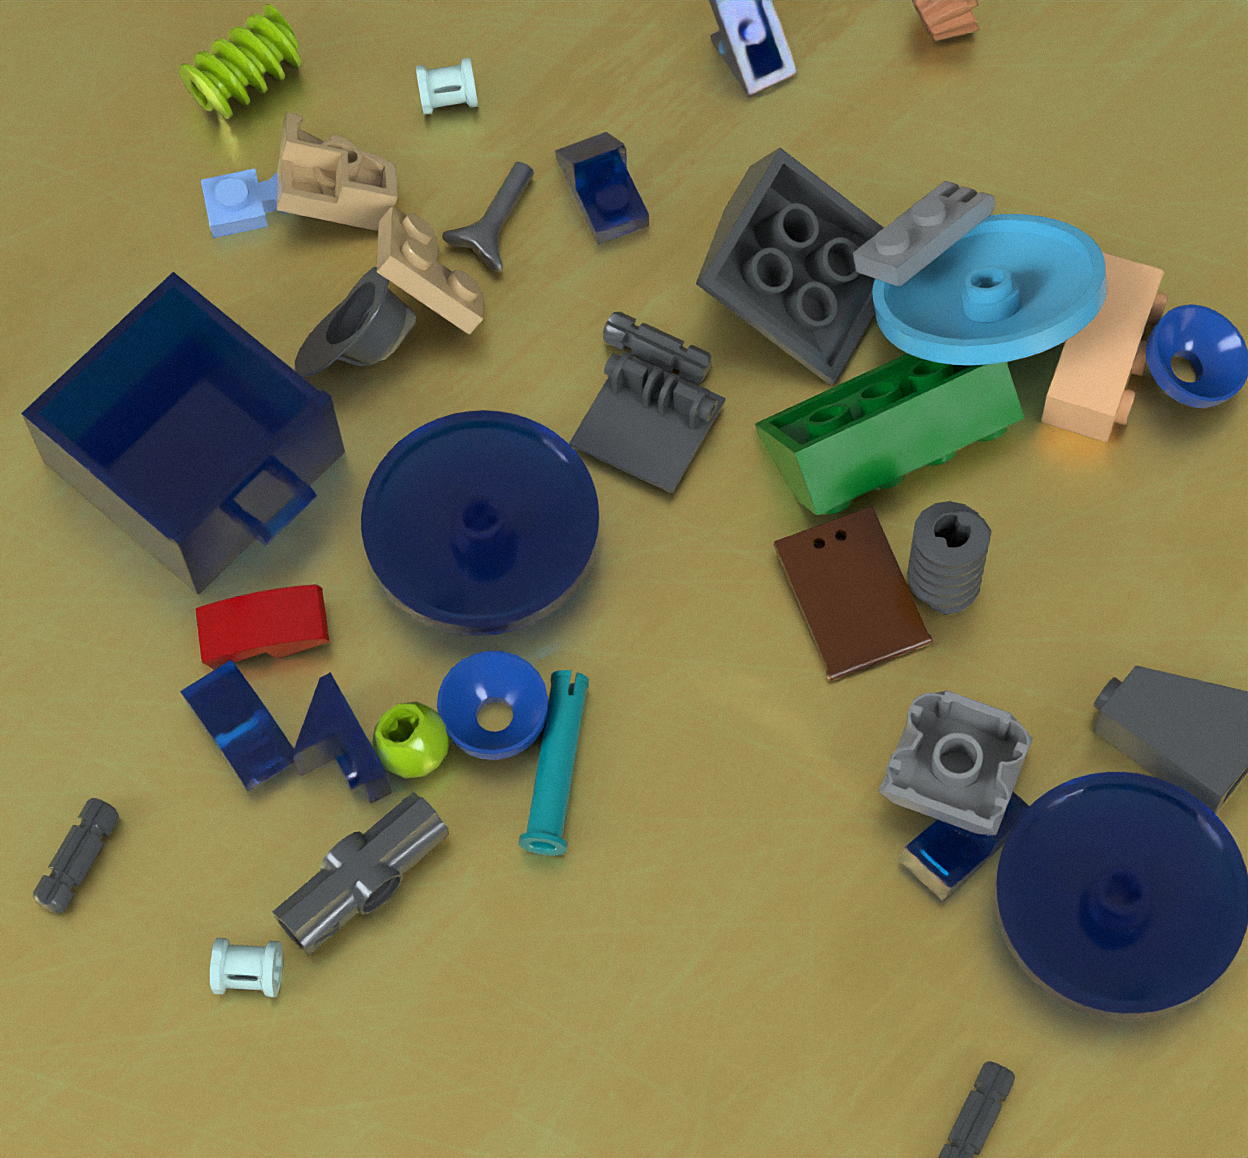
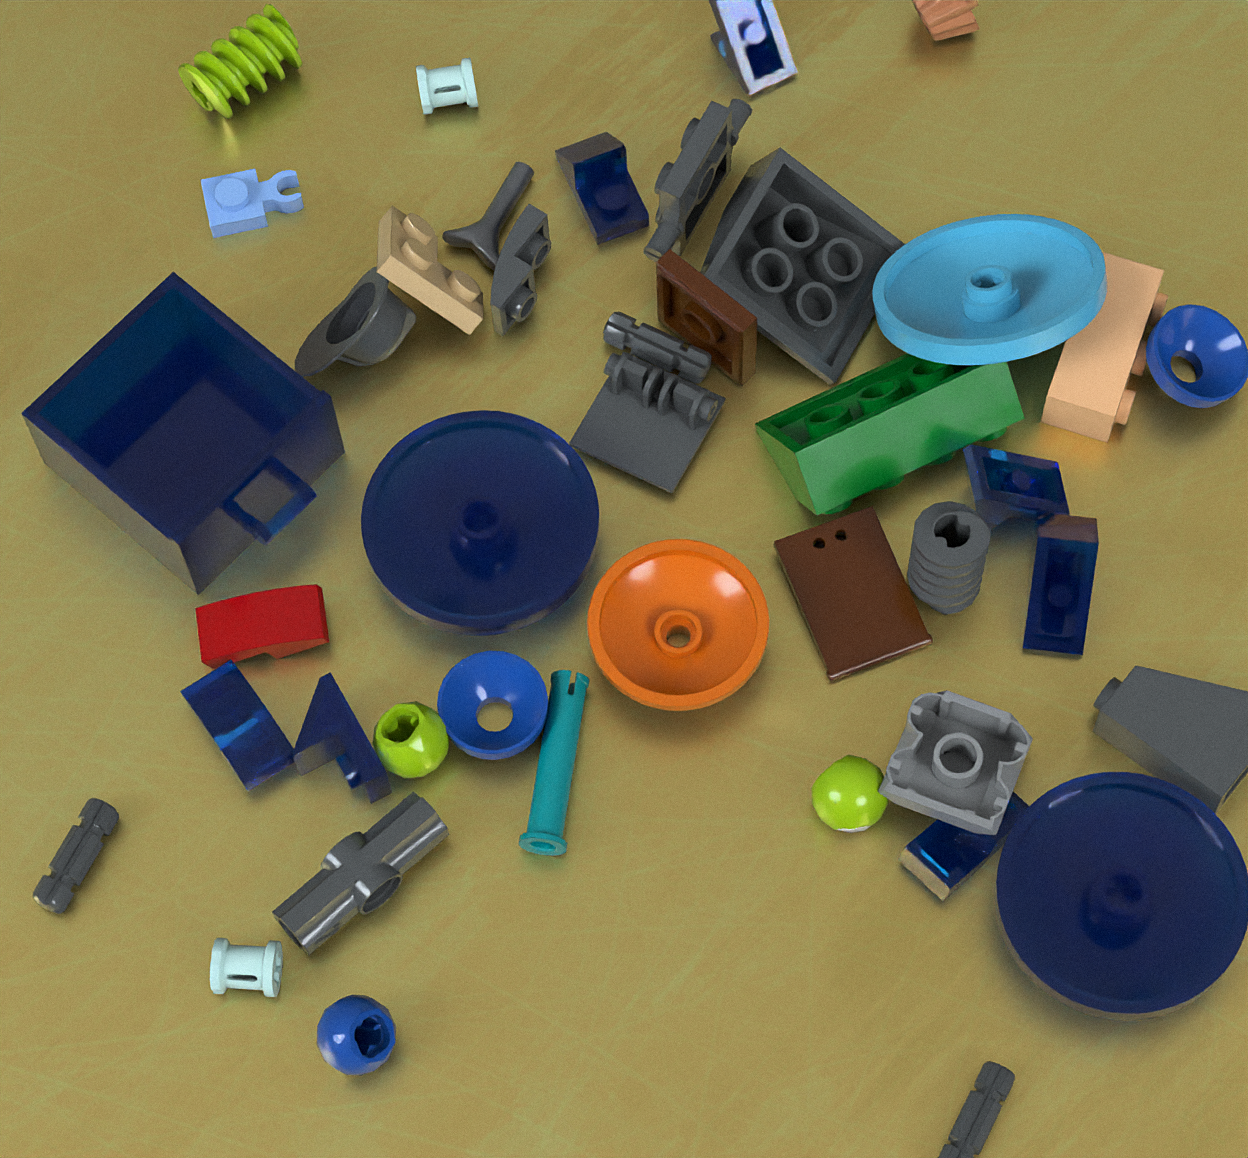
tan slope [276,112,398,231] -> none
light grey hinge [853,181,995,287] -> none
none -> blue piece [317,994,396,1076]
none -> dark grey slope [490,204,551,336]
none -> orange dish [587,539,769,711]
none -> dark grey plate [644,99,752,262]
none -> reddish brown tile [656,249,757,386]
none -> lime piece [811,755,889,833]
none -> clear blue slope [963,444,1070,529]
none -> clear blue slope [1023,512,1099,655]

